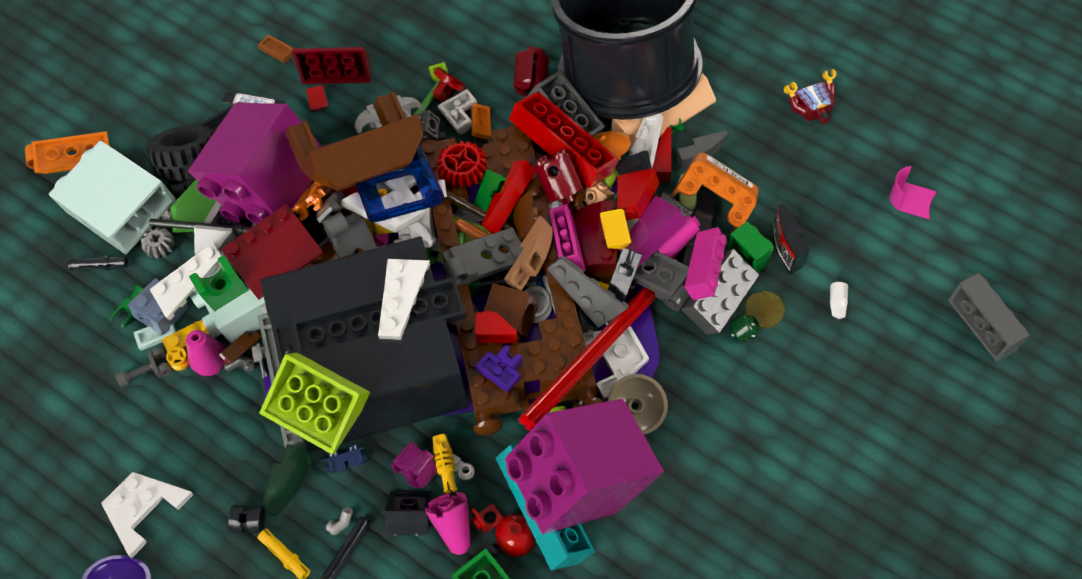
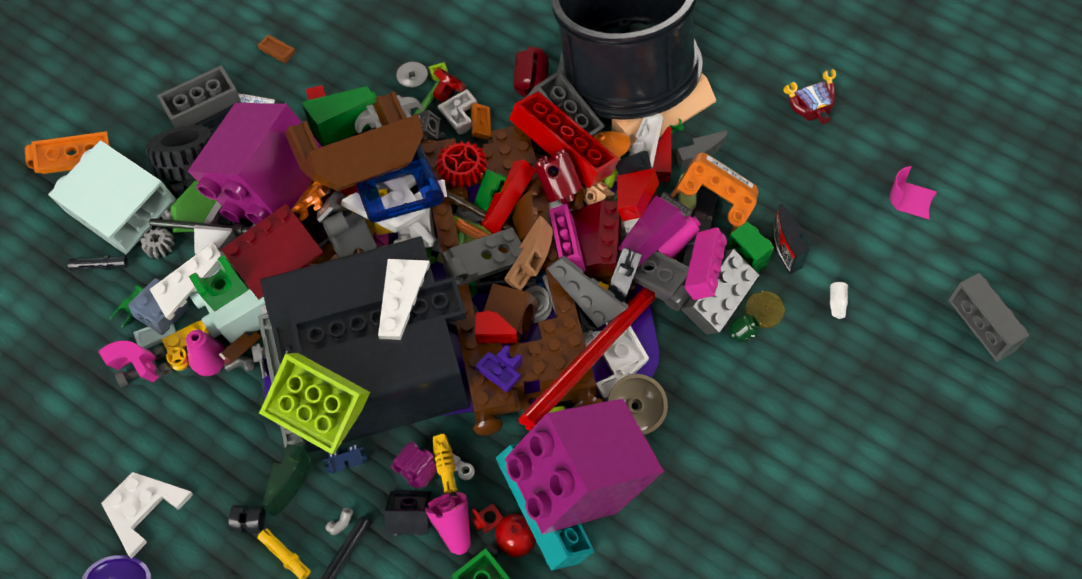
dark red slope [292,47,372,84] -> none
yellow slope [600,209,631,249] -> none
none -> dark pink arch [98,341,159,382]
none -> dark grey brick [157,65,241,128]
none -> green slope [302,86,377,147]
none -> light grey piece [396,62,428,88]

